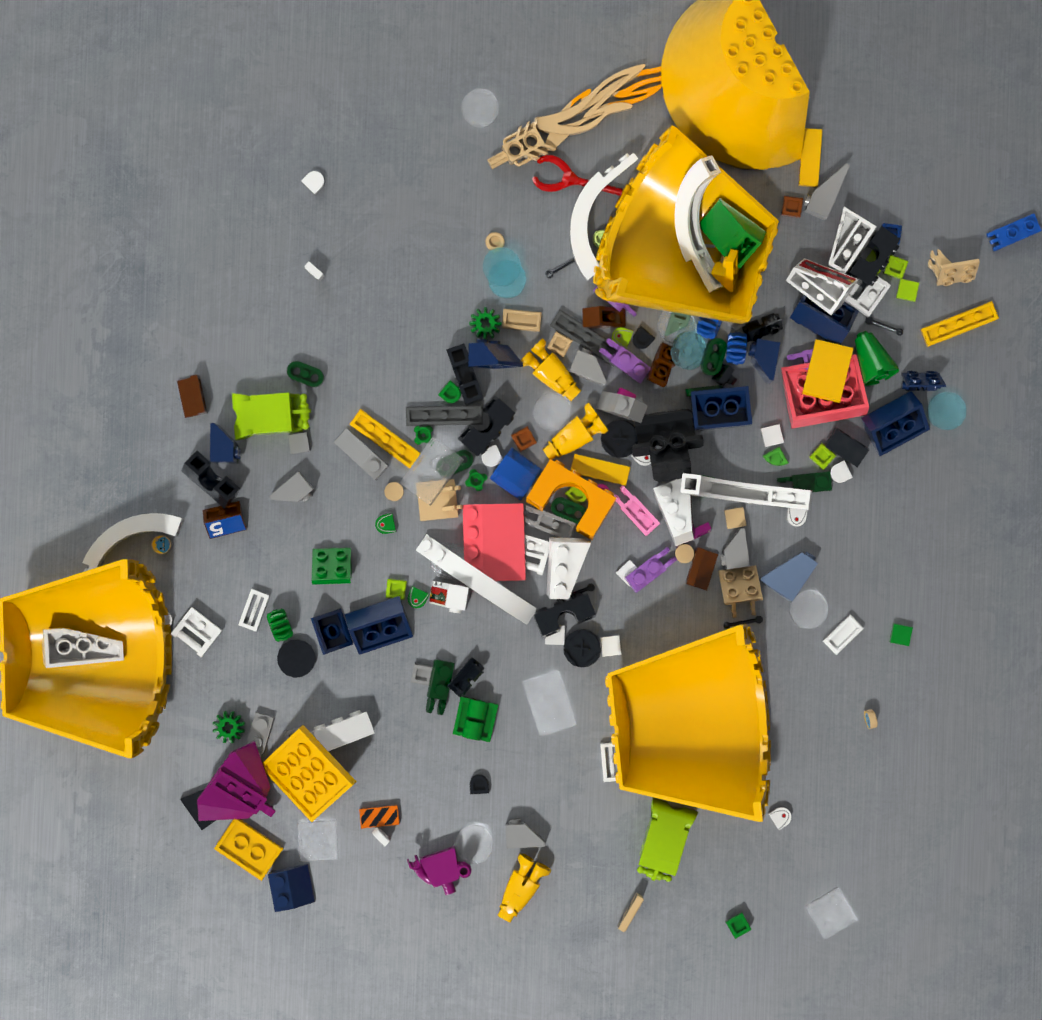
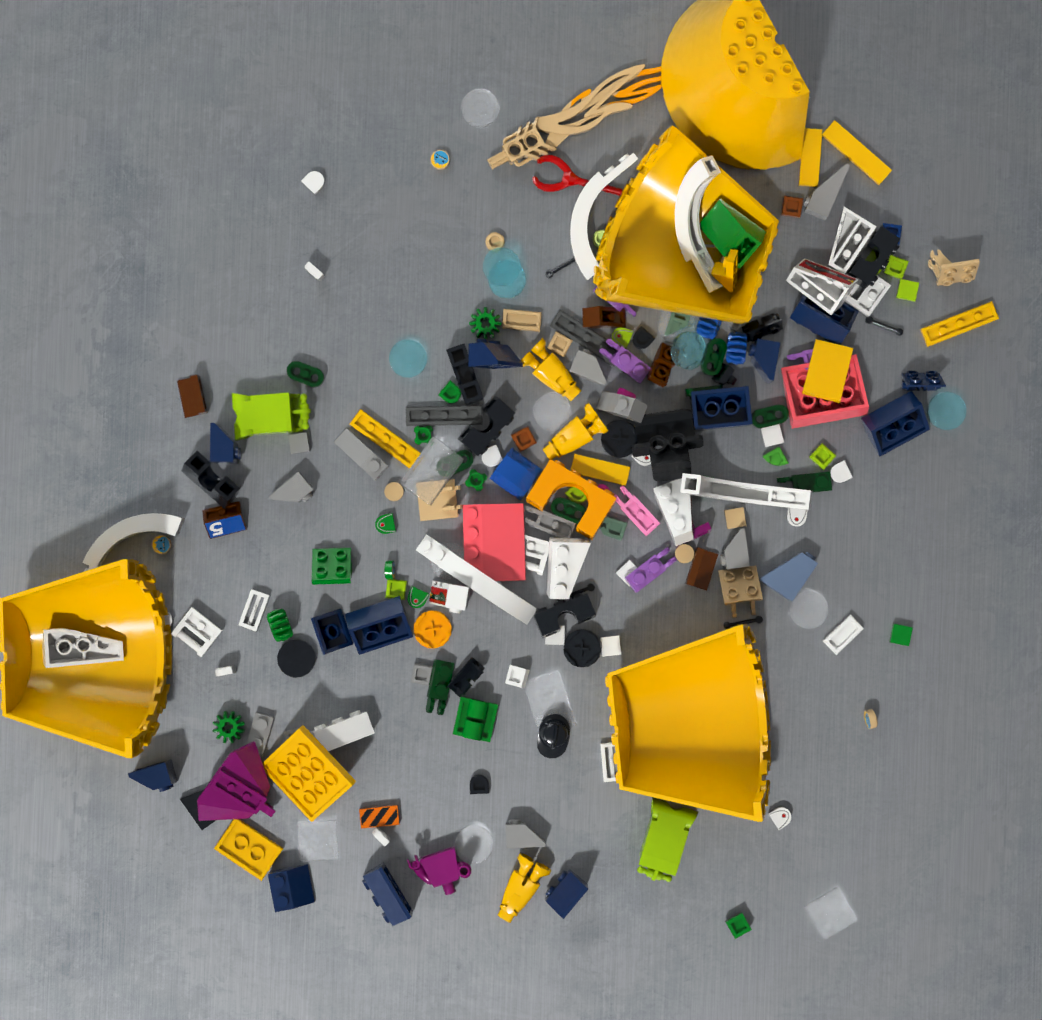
tan tile [617,893,644,932] -> none
black hinge [825,427,869,468] -> none
green cone [855,331,899,386] -> none
blue hinge [986,214,1042,251] -> none
none -> dark blue slope [128,759,178,792]
none -> white tile [215,665,237,676]
none -> dark blue slope [362,862,413,926]
none -> green tile [384,561,395,580]
none -> clear light blue tile [389,339,427,378]
none -> light orange tile [414,610,452,648]
none -> tile [430,150,450,170]
none -> white tile [505,665,530,689]
none -> black piece [537,714,570,759]
none -> dark blue slope [545,869,588,919]
none -> sand green tile [600,516,627,541]
none -> dark green plate [751,404,789,429]
none -> yellow tile [822,120,892,185]

